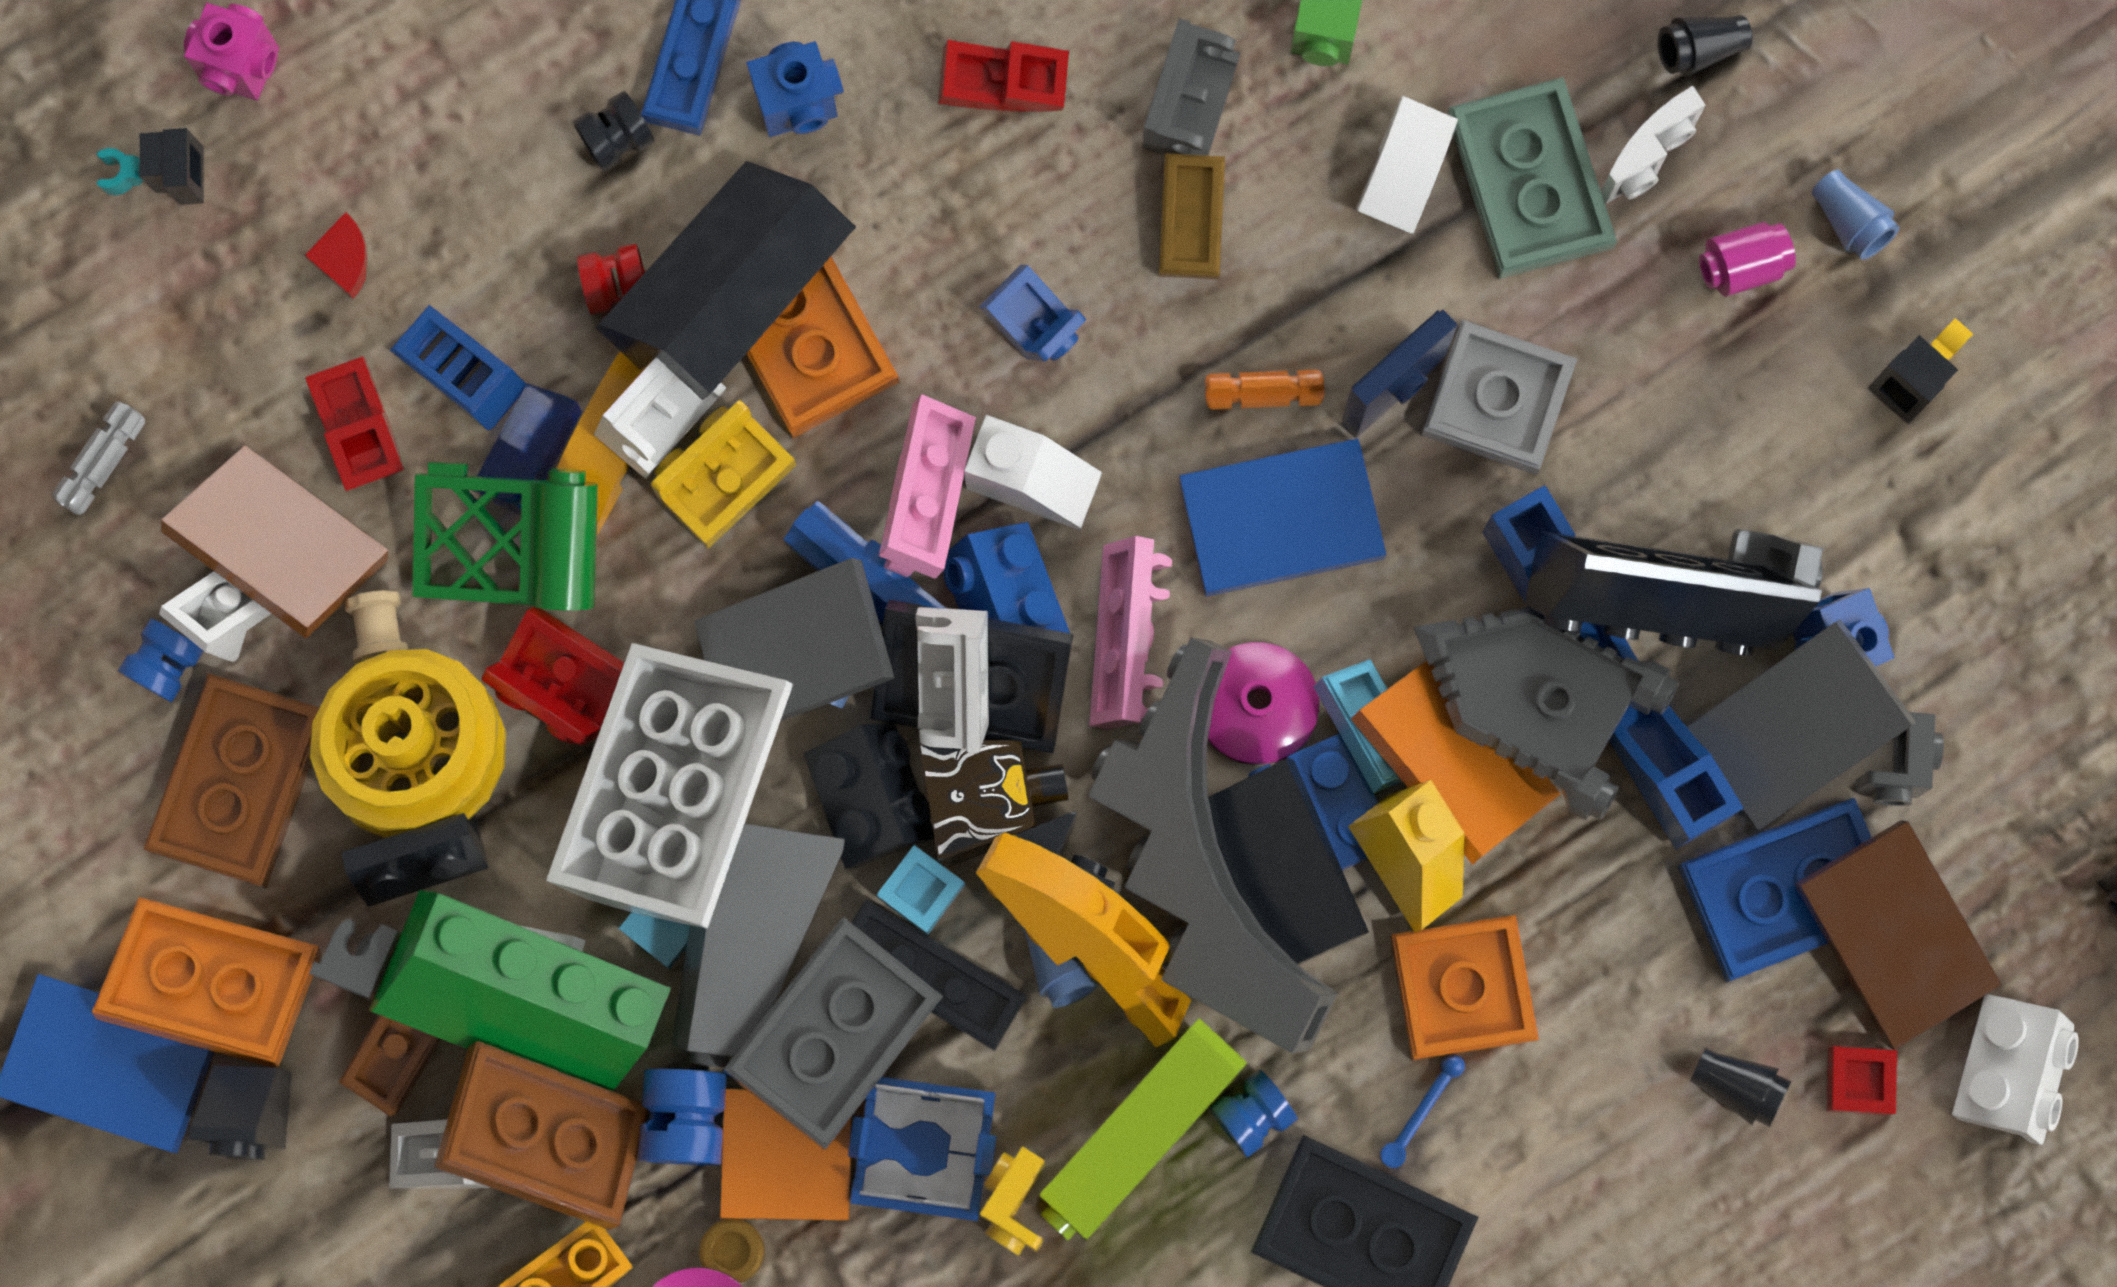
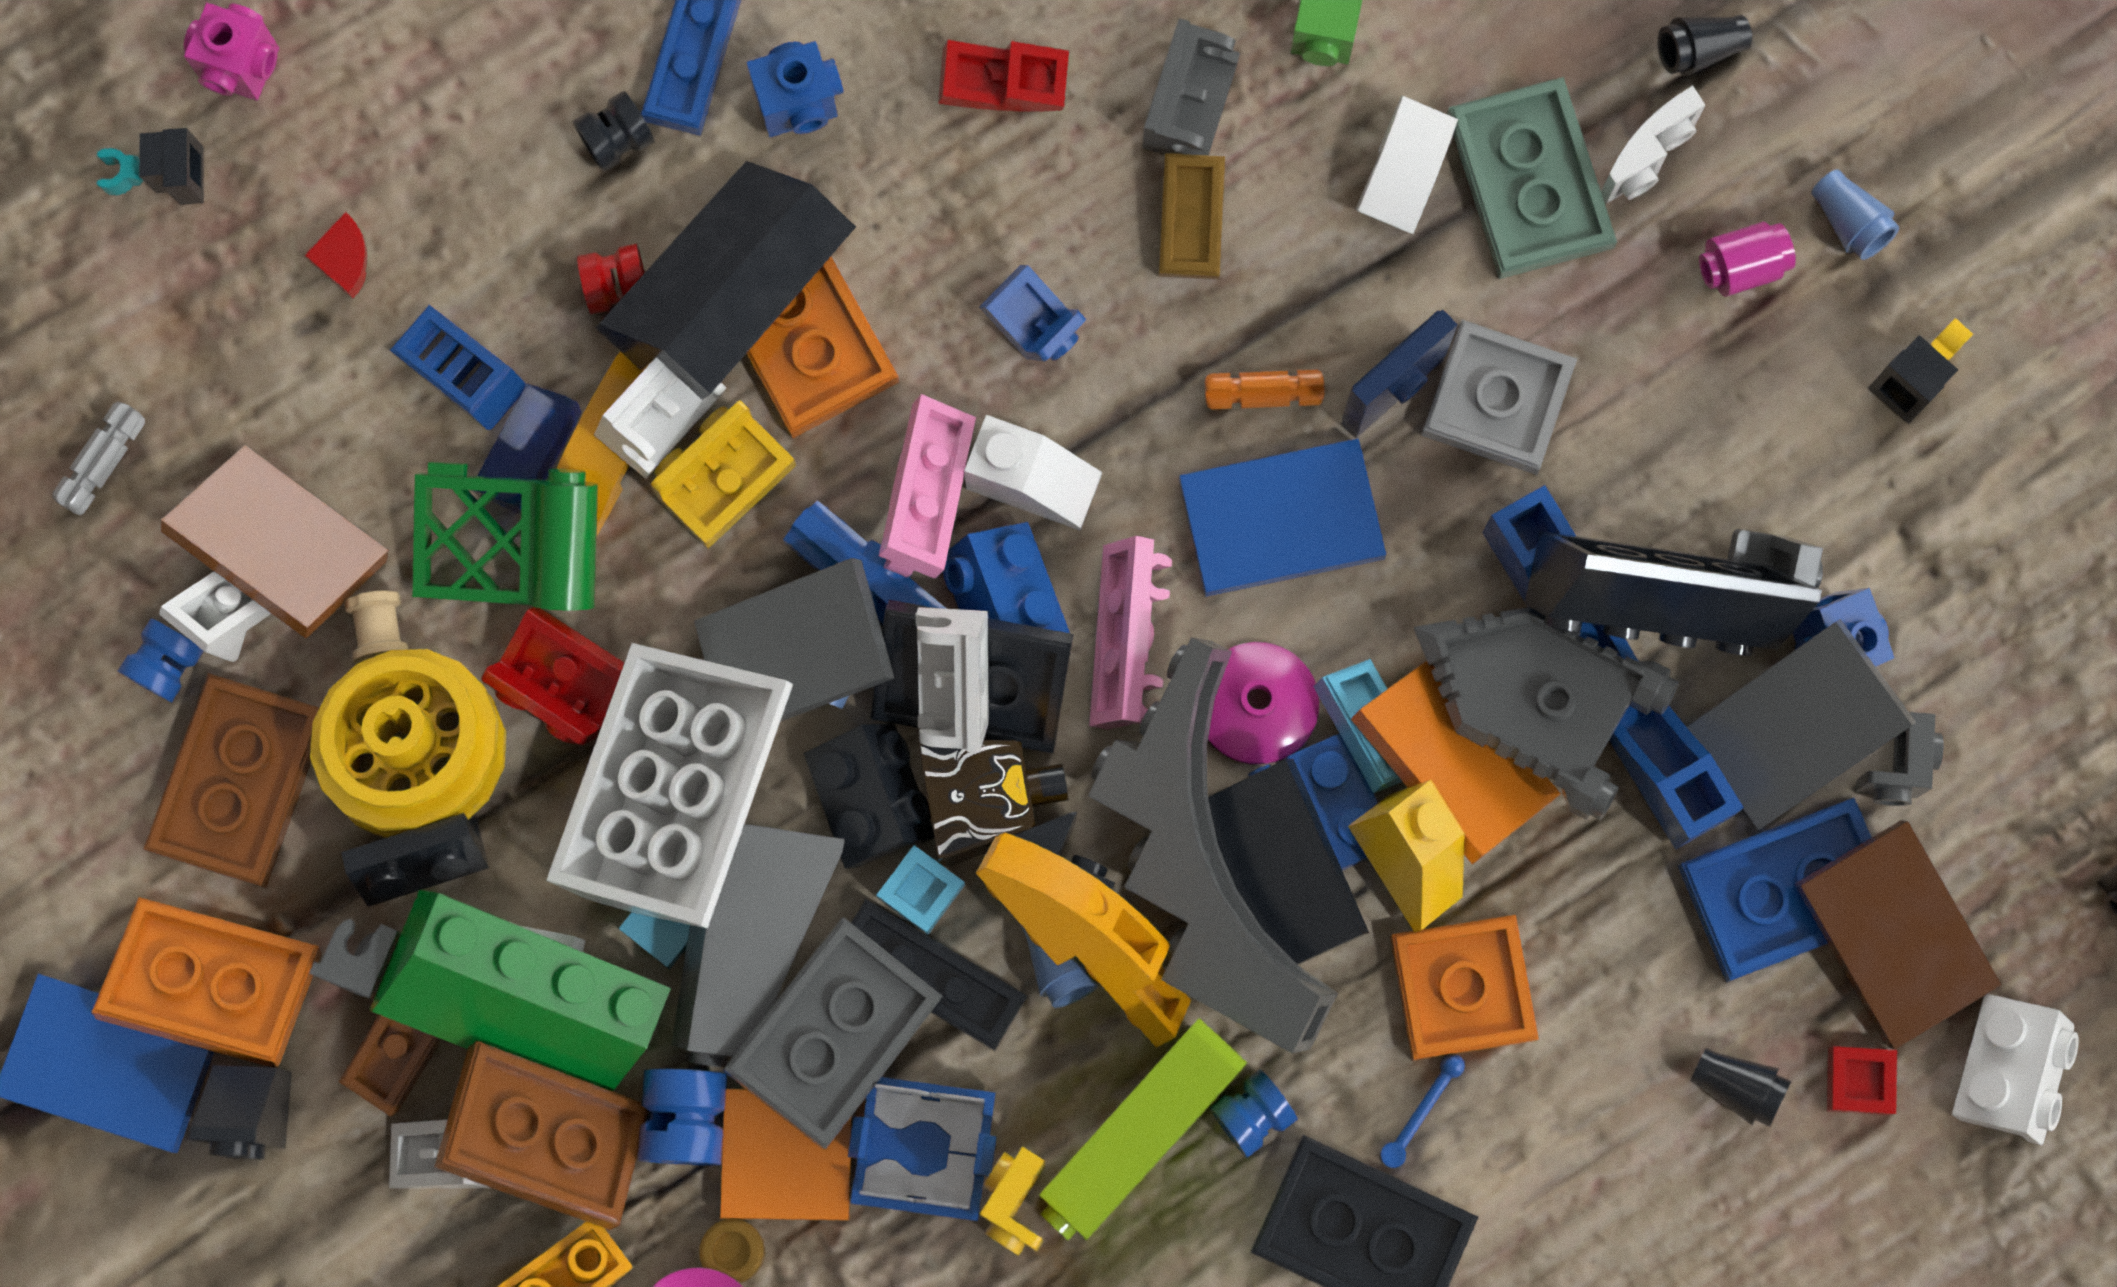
red slope [305,356,405,491] -> none

